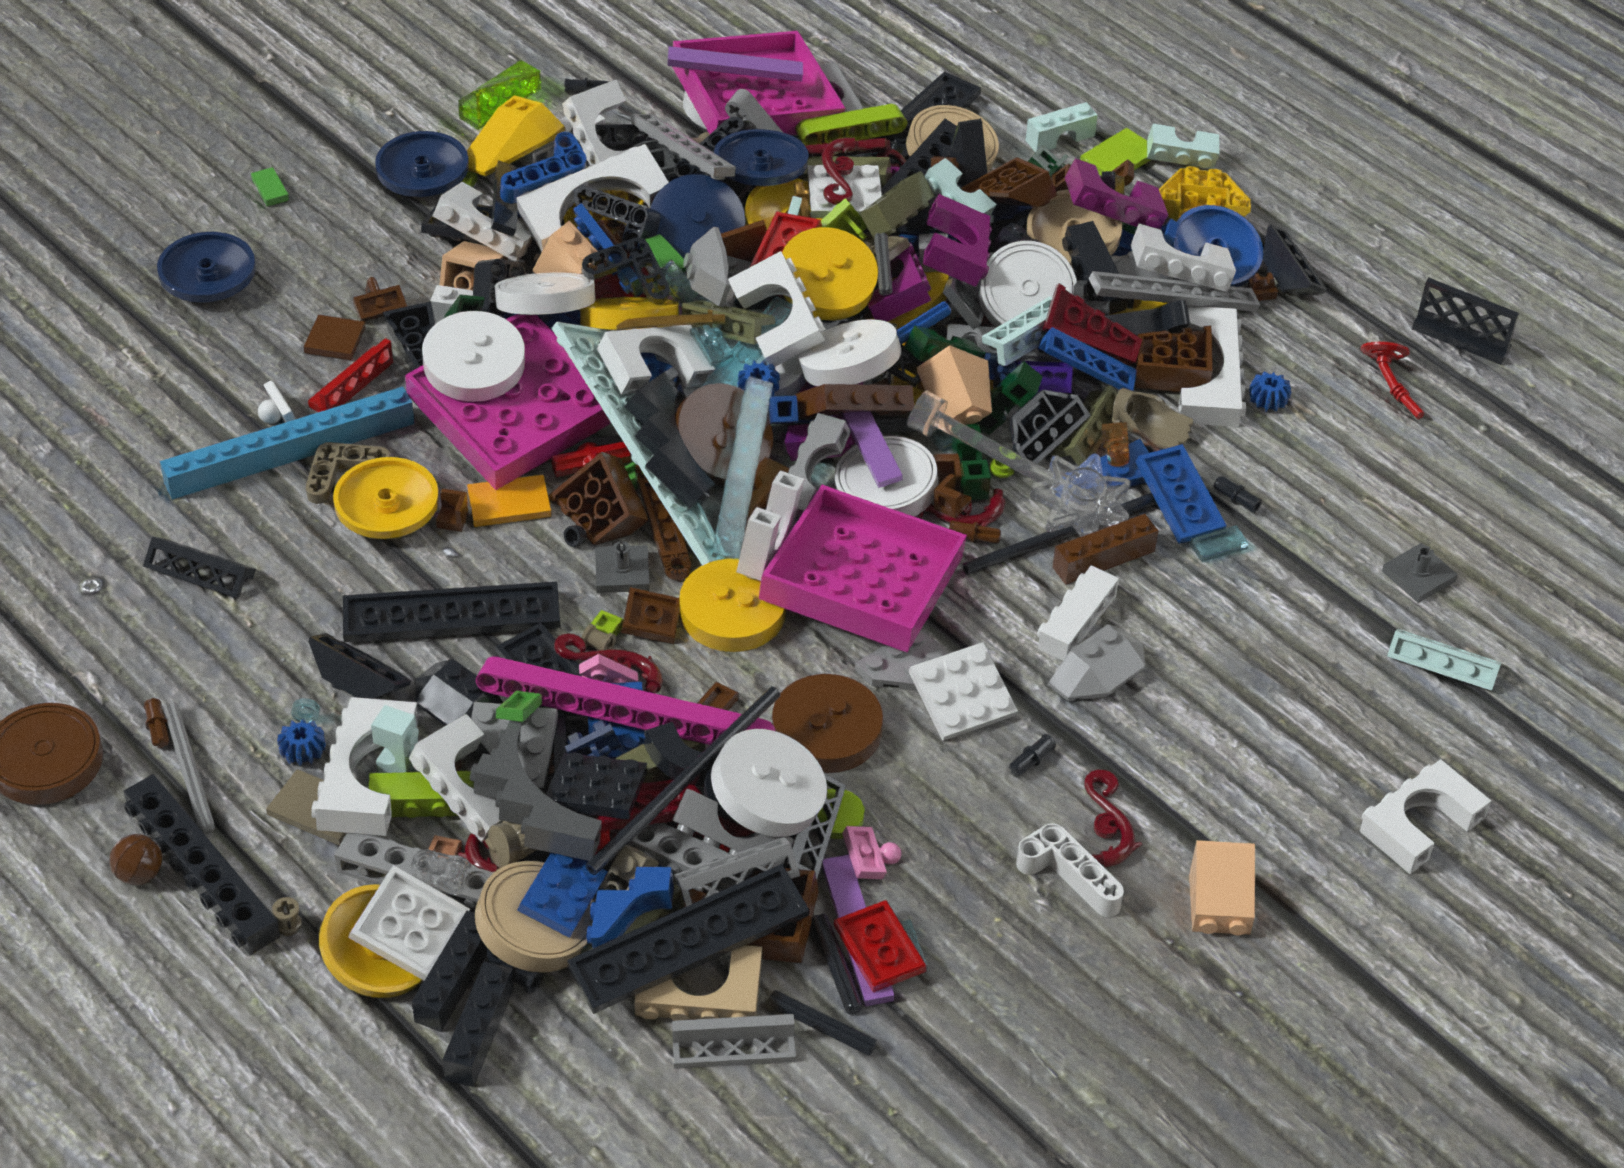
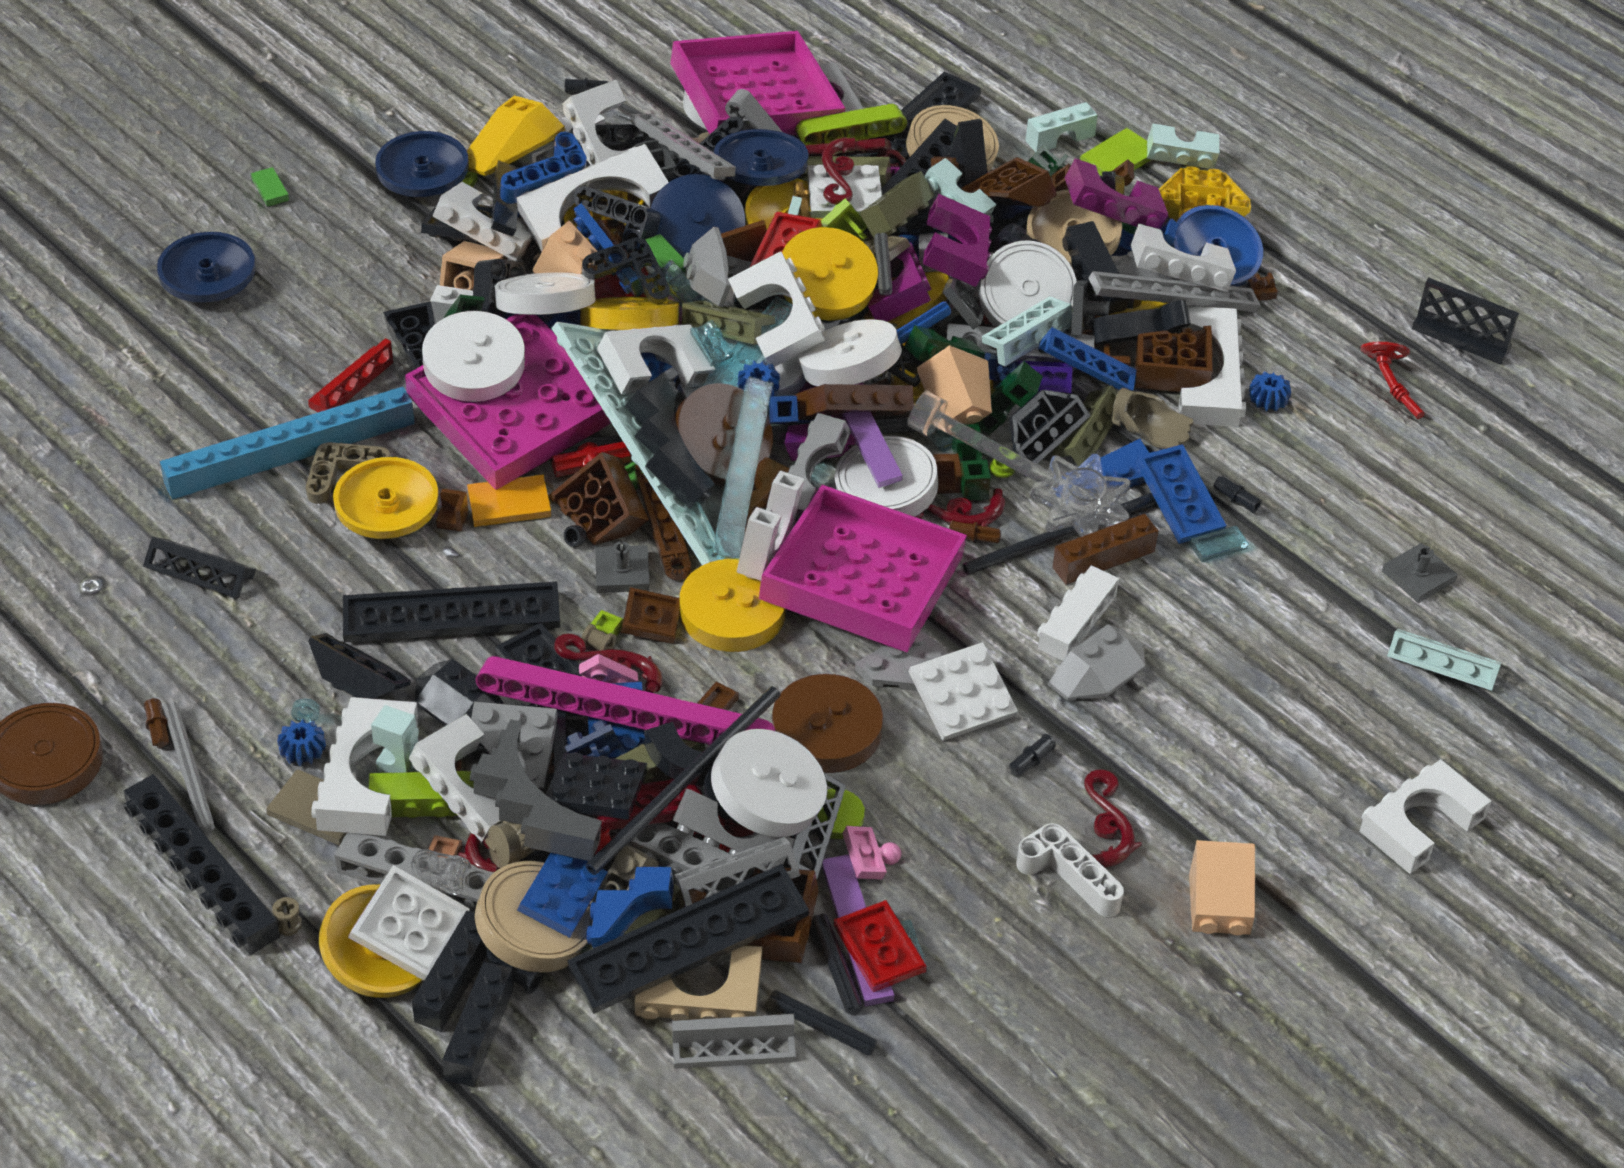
reddish brown piece [109,834,162,886] -> none
white tile [258,381,296,424] -> none
reddish brown tile [303,314,366,360] -> none
reddish brown plate [352,277,407,321] -> none
clear neon green wedge [458,60,541,130] -> none
bright green tile [496,691,542,722] -> none
pearl gold sword [616,310,725,330] -> none
medium lavender tile [667,46,803,82] -> none
reddish brown panel [934,474,971,519] -> none
dark red wing [1042,283,1142,364] -> none
clear orange leg [1102,422,1130,467] -> none
black wedge [1263,224,1327,296] -> none

